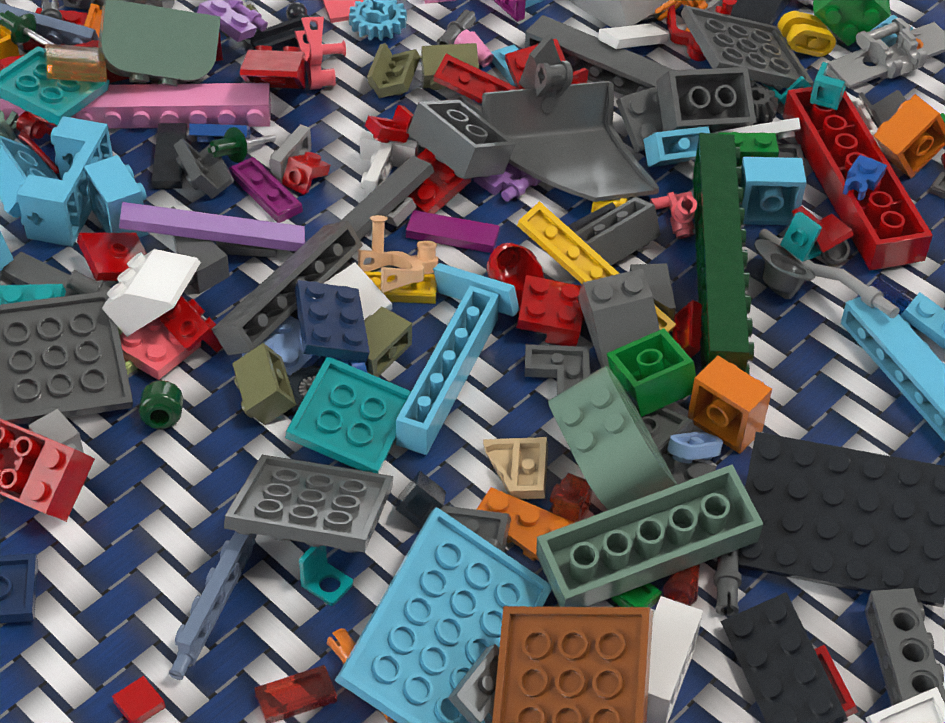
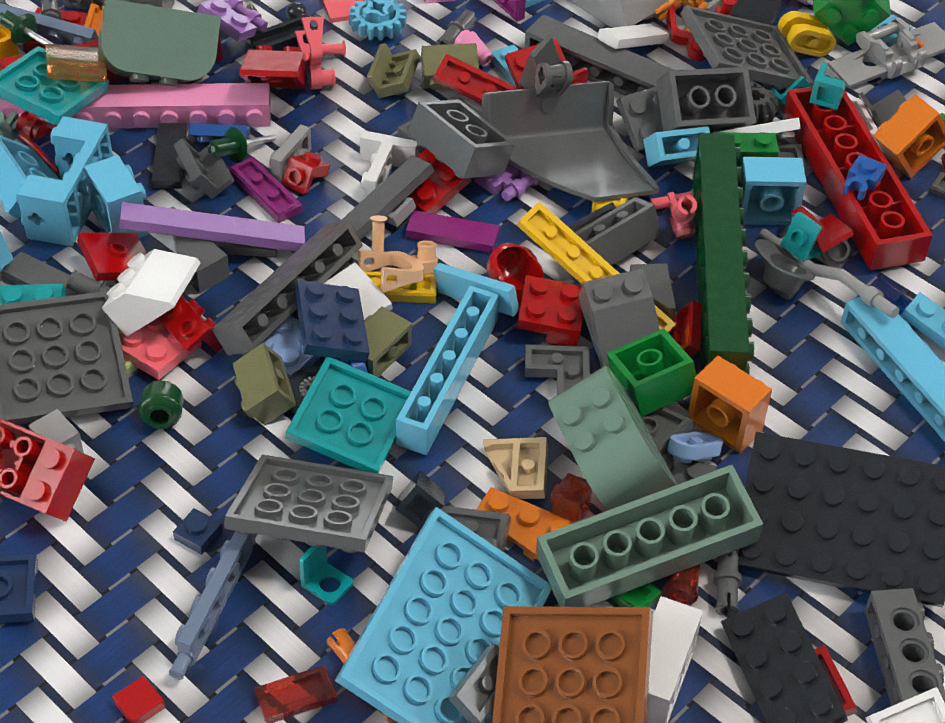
red bracket [364,105,414,143] -> none
none -> dark blue plate [173,508,223,555]

